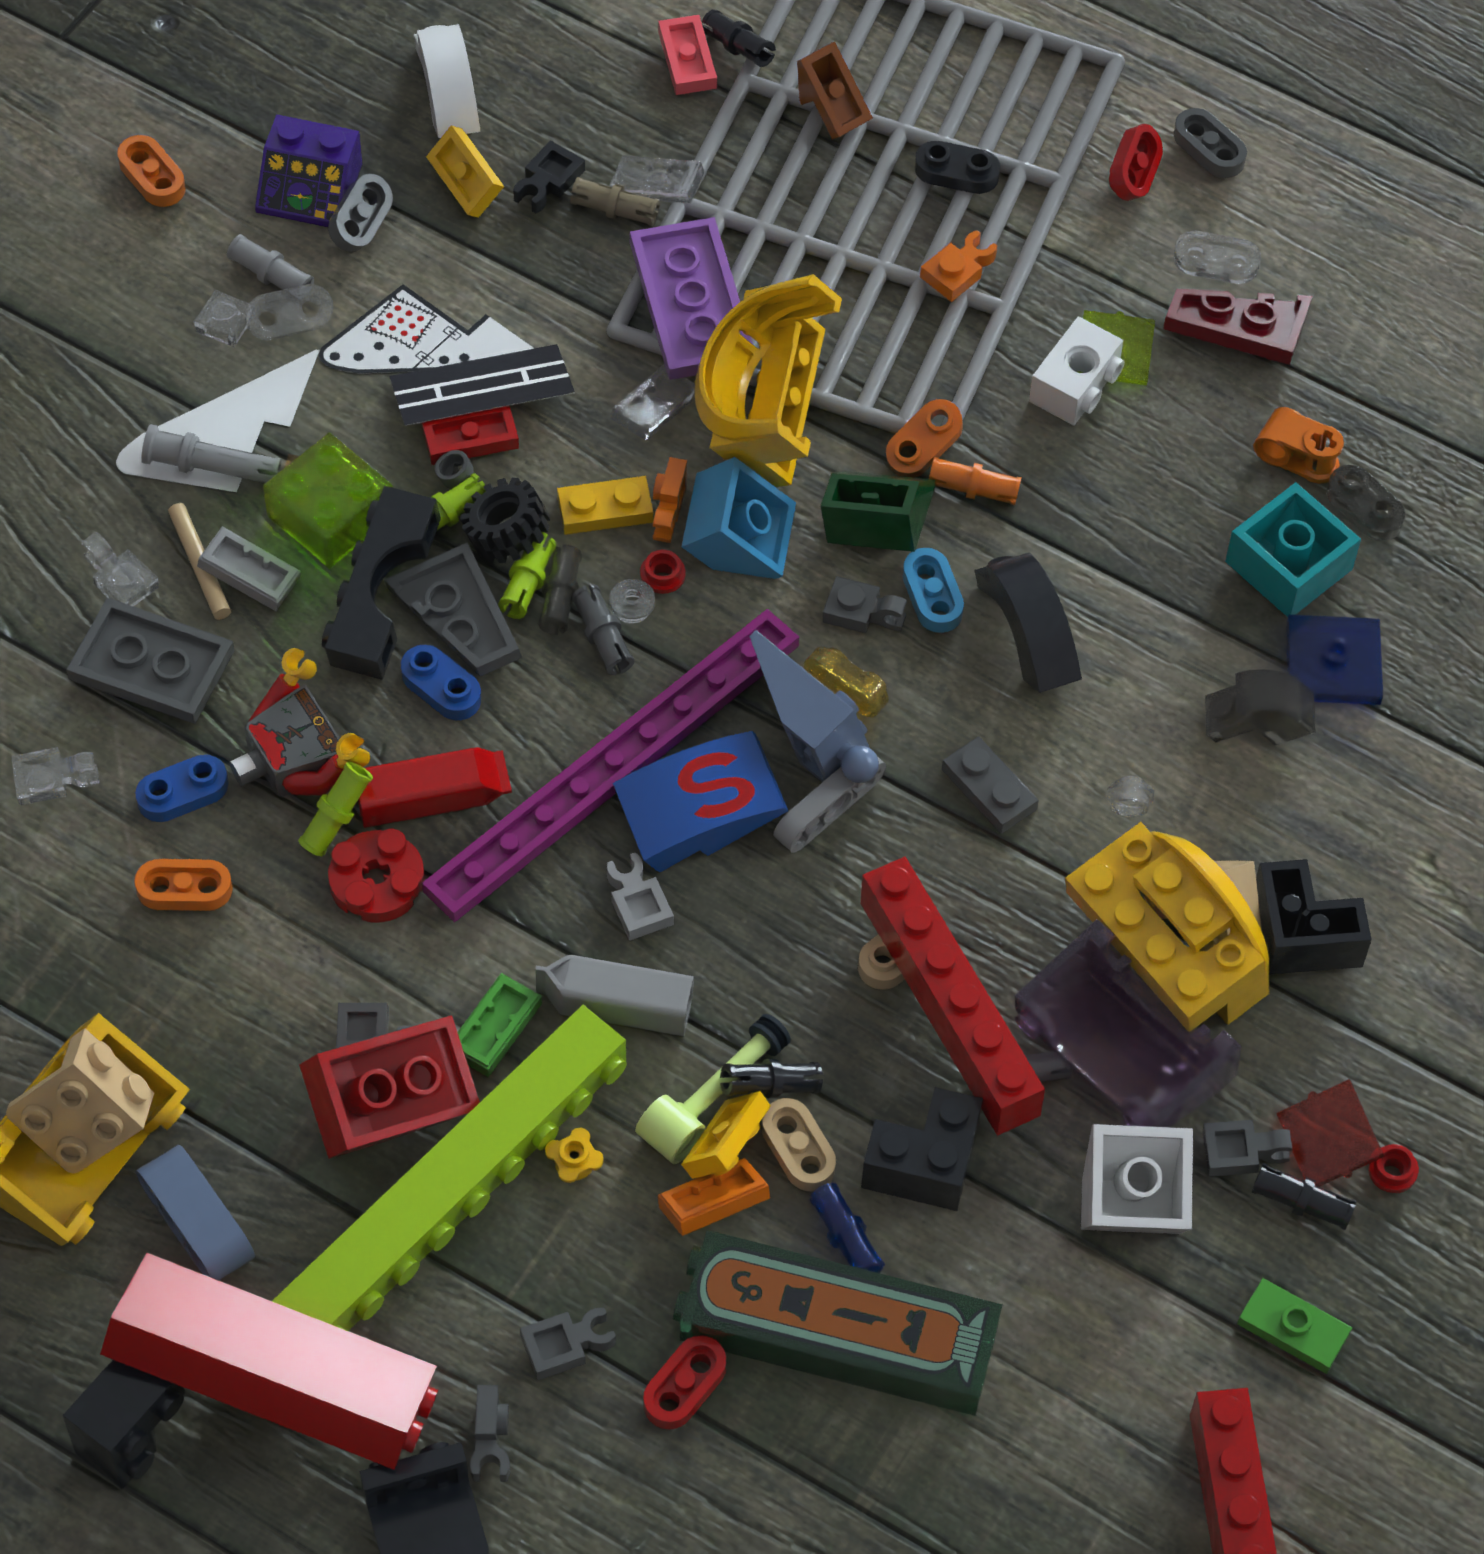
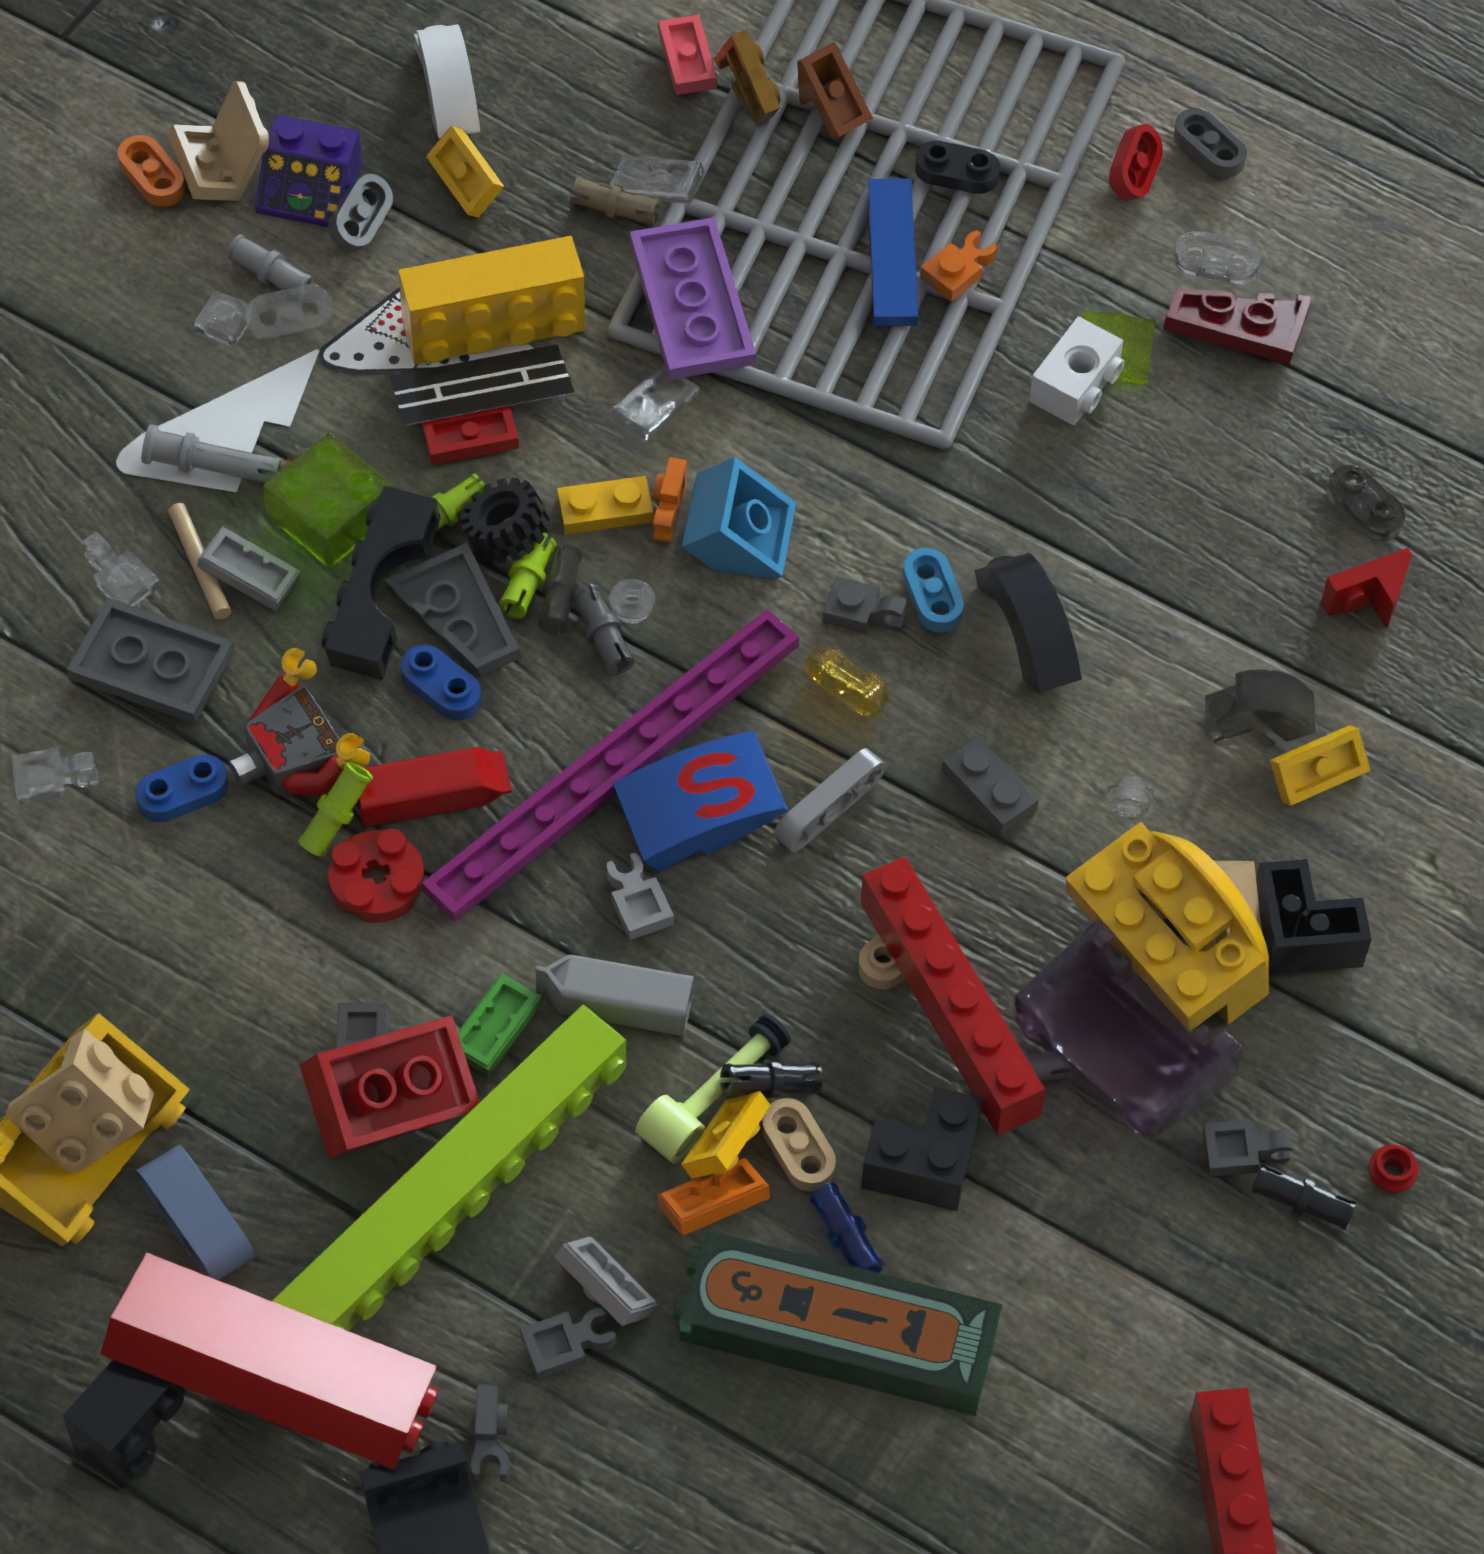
orange plate [134,859,233,911] -> none
dark grey hinge [435,450,474,489] -> none
black plate [513,140,585,214] -> none
yellow plate [545,1128,604,1183] -> none
red plate [640,549,686,594] -> none
red plate [643,1336,726,1429] -> none
yellow piece [695,274,842,487] -> none
black pin [702,9,776,67] -> none
sand blue slope [749,630,879,783] -> none
dark green slope [820,471,936,552] -> none
orange plate [886,399,963,478] -> none
orange pin [929,456,1022,506] -> none
white slope [1081,1124,1193,1234] -> none
teal slope [1225,482,1361,619] -> none
bright green plate [1237,1278,1353,1374] -> none
orange piece [1253,407,1344,484] -> none
clear red piece [1276,1079,1385,1187] -> none
clear blue plate [1286,614,1383,705] -> none
none -> tan bracket [168,81,269,201]
none -> yellow brick [398,236,585,365]
none -> light grey plate [554,1236,658,1326]
none -> pearl gold wing [714,29,781,125]
none -> blue tile [868,179,918,326]
none -> yellow plate [1270,725,1371,806]
none -> red slope [1321,548,1412,628]

